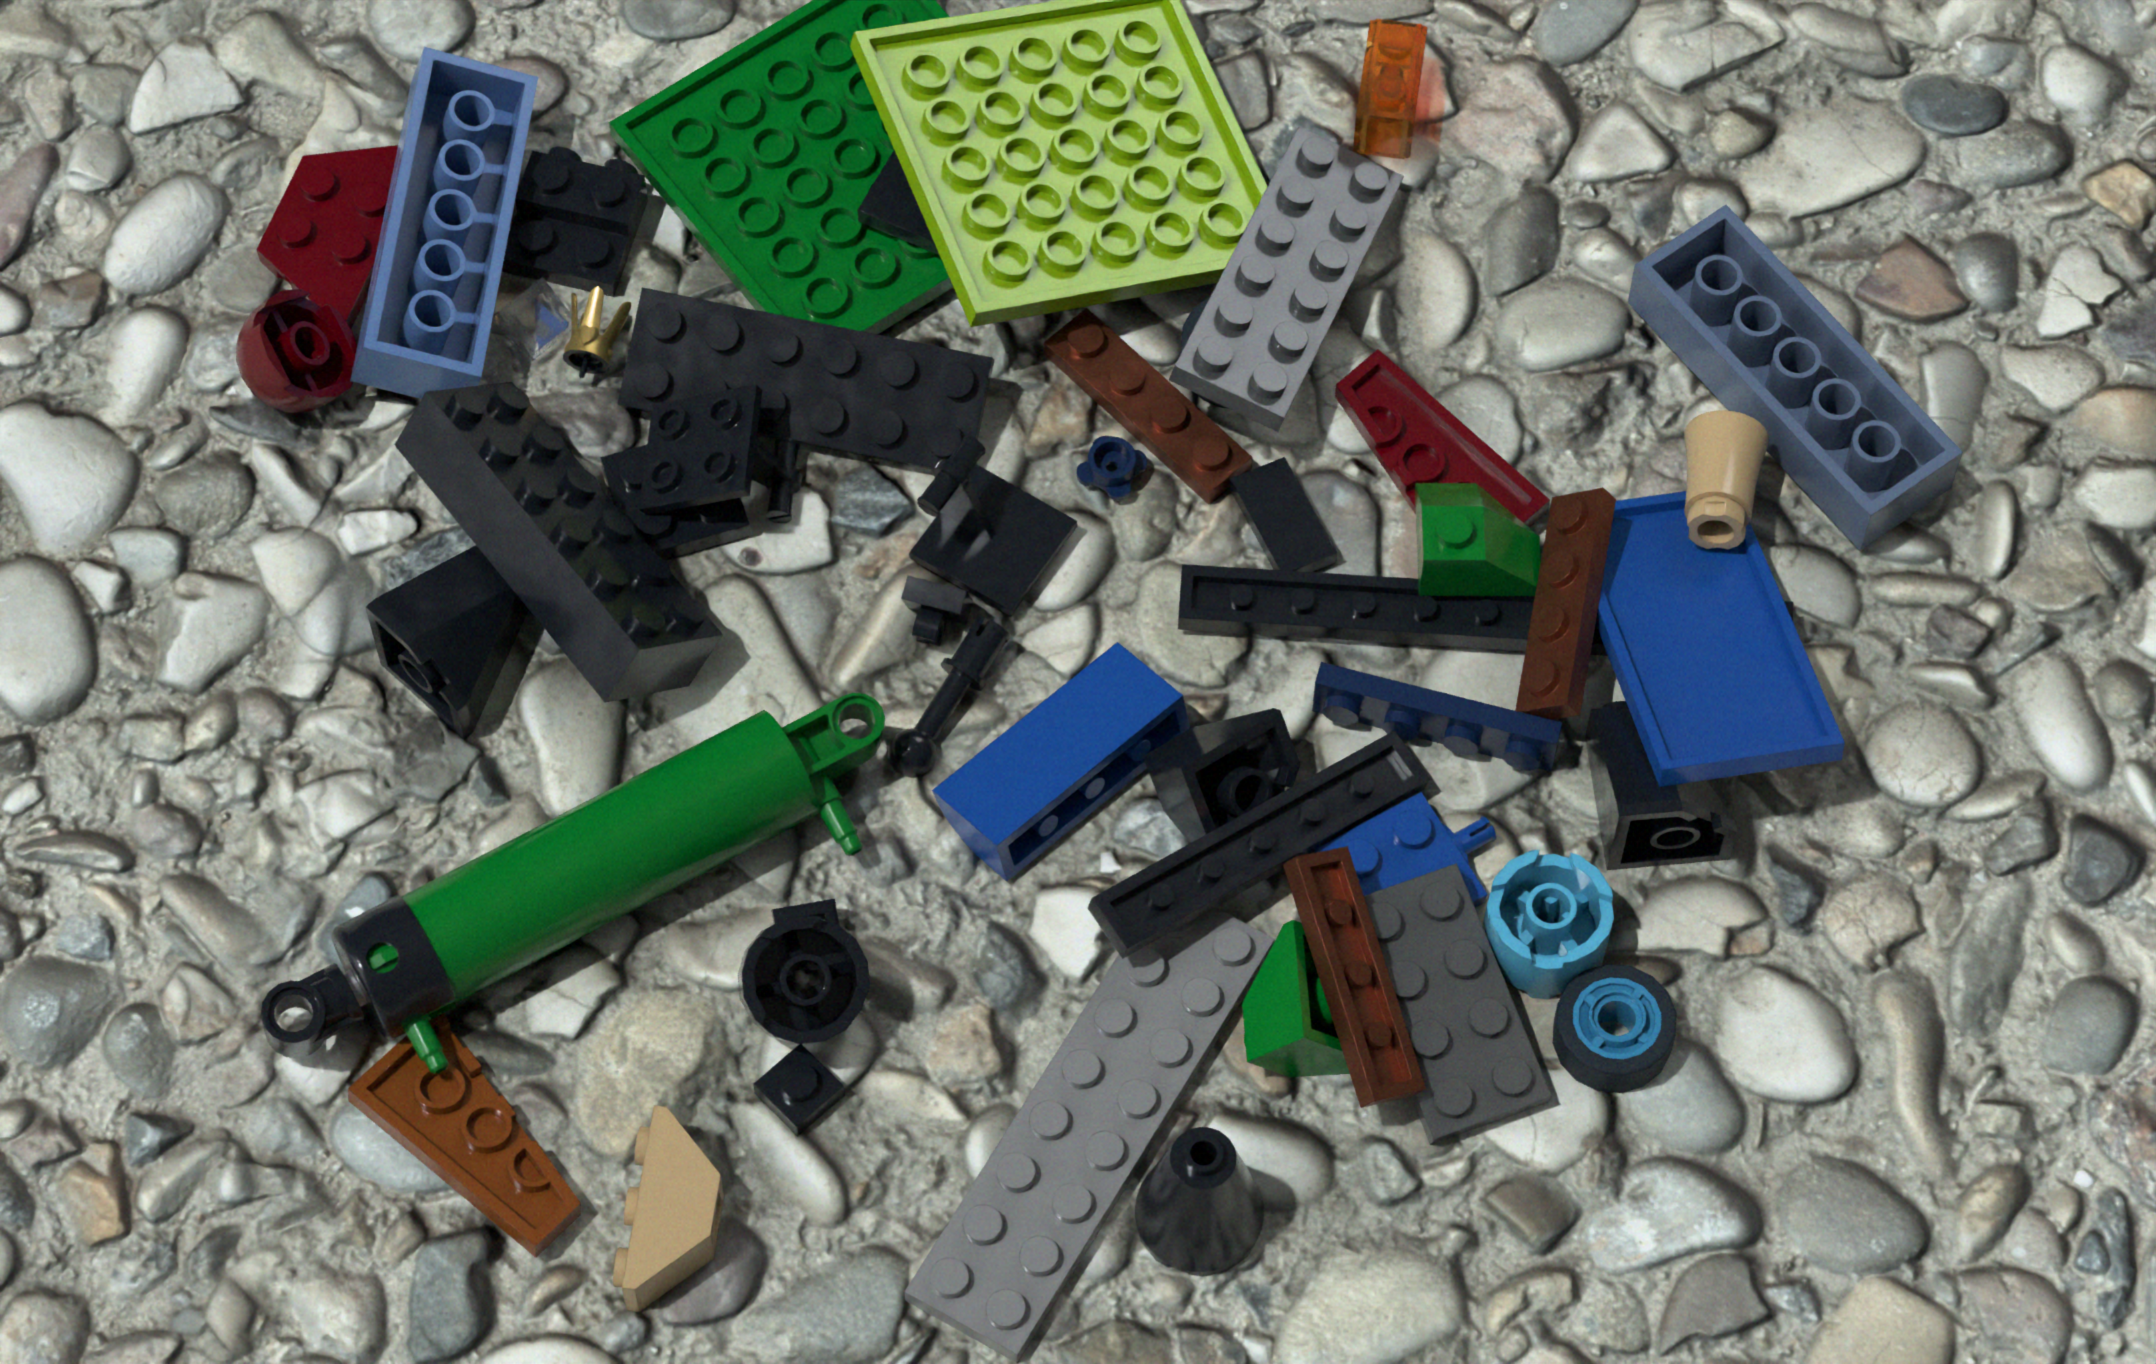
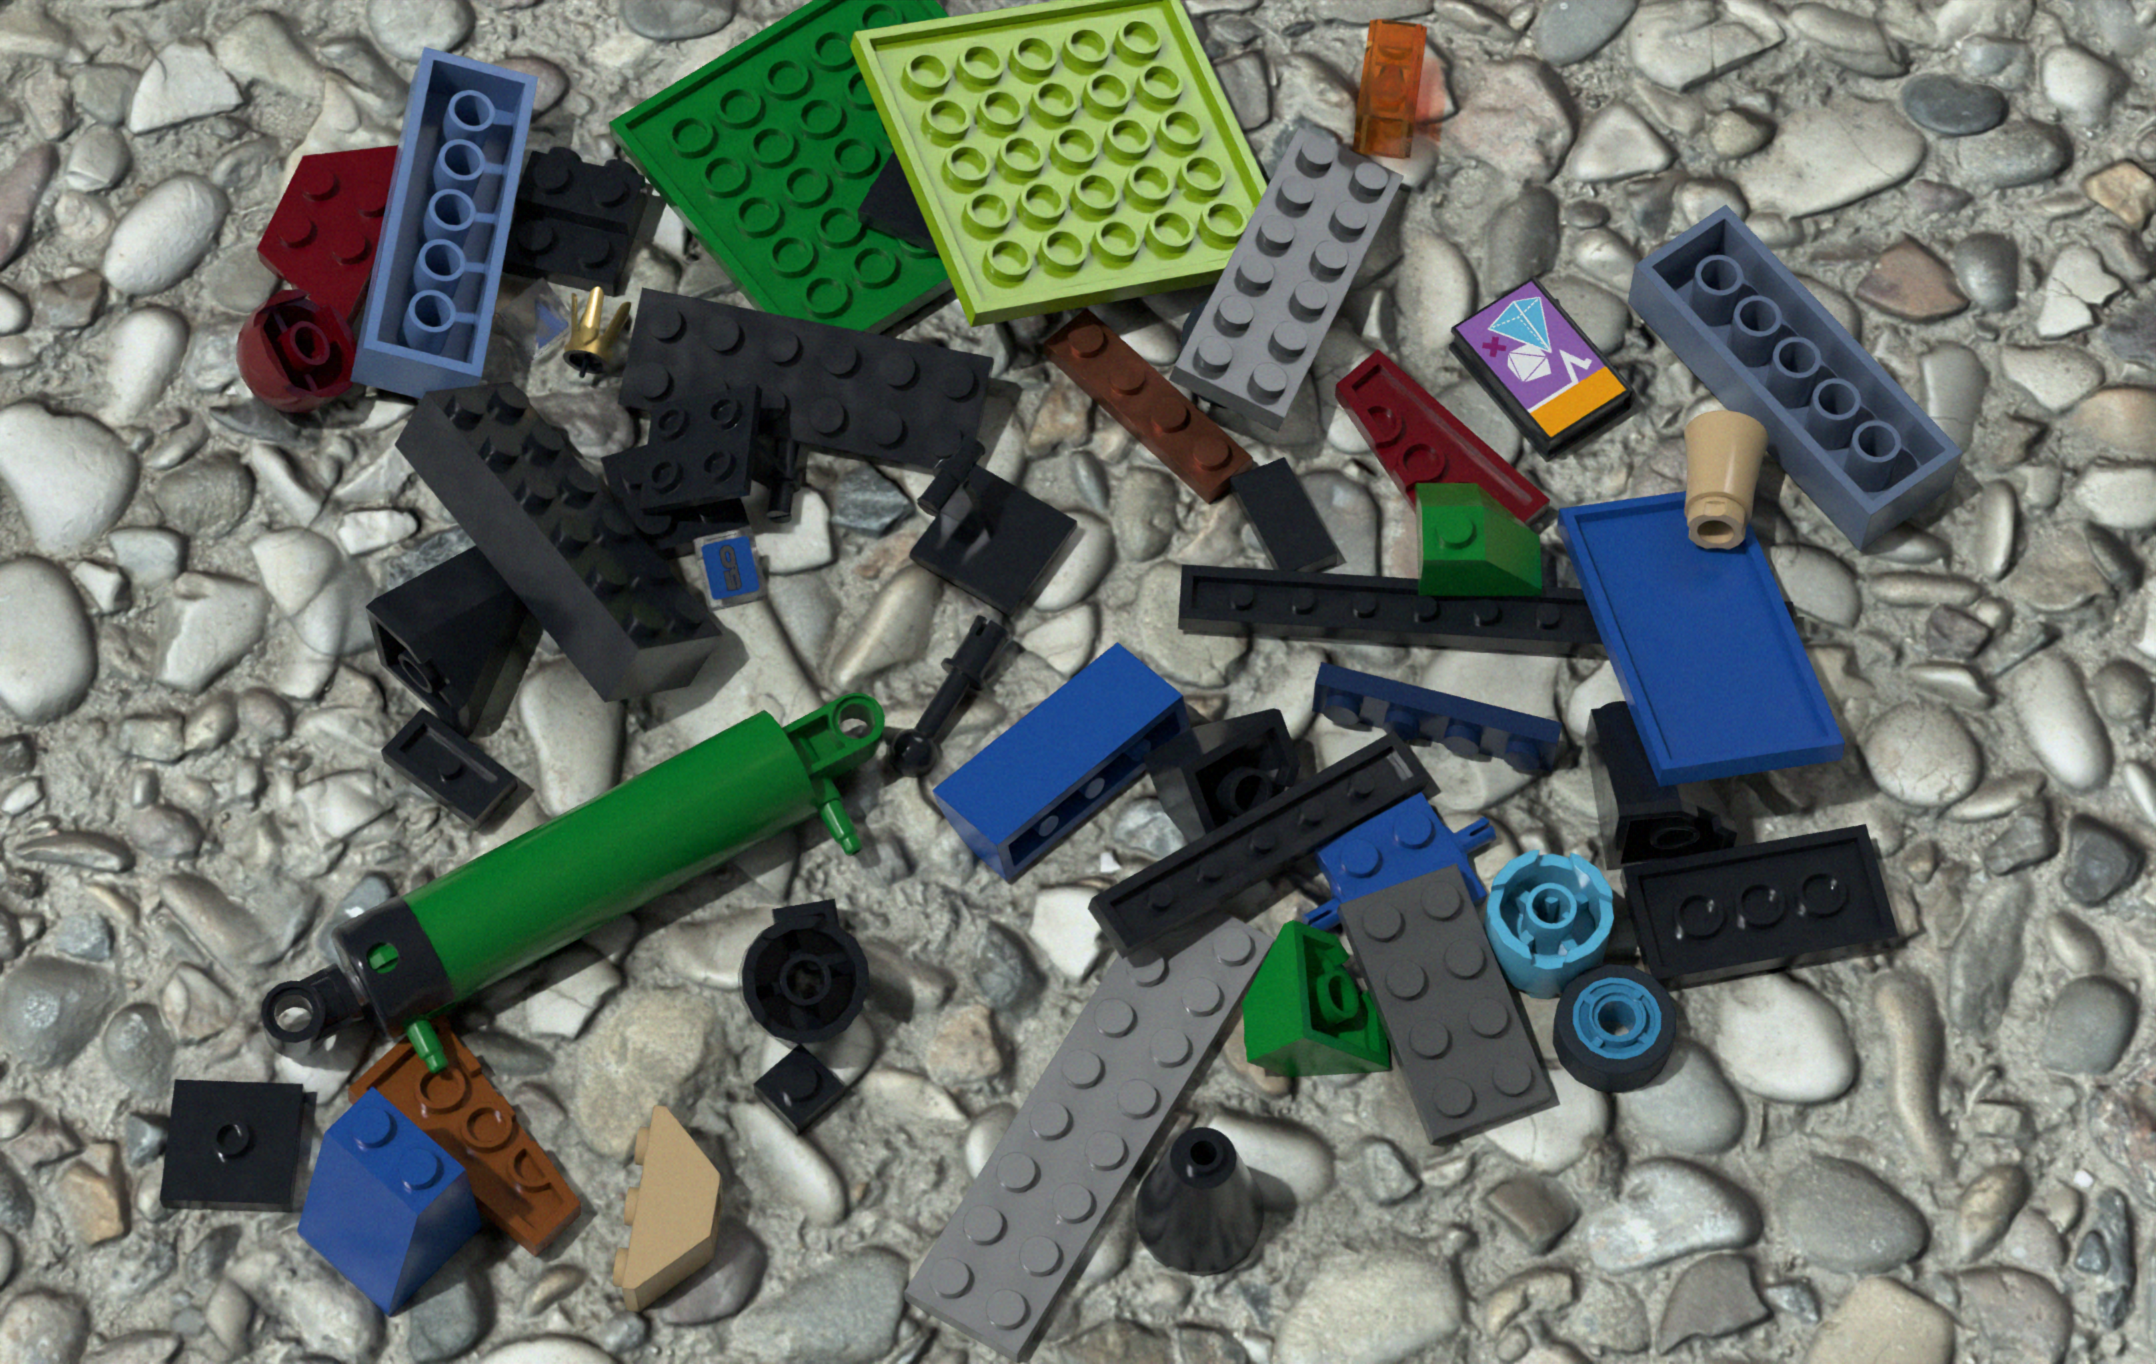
black tile [901,575,973,647] -> none
dark blue plate [1077,436,1147,500] -> none
copper plate [1283,846,1426,1108] -> none
copper plate [1515,487,1616,720] -> none
none -> black plate [159,1079,306,1212]
none -> blue slope [297,1087,482,1318]
none -> black plate [381,707,518,831]
none -> slope [693,527,768,612]
none -> piece [1449,277,1636,462]
none -> black plate [1620,824,1899,988]

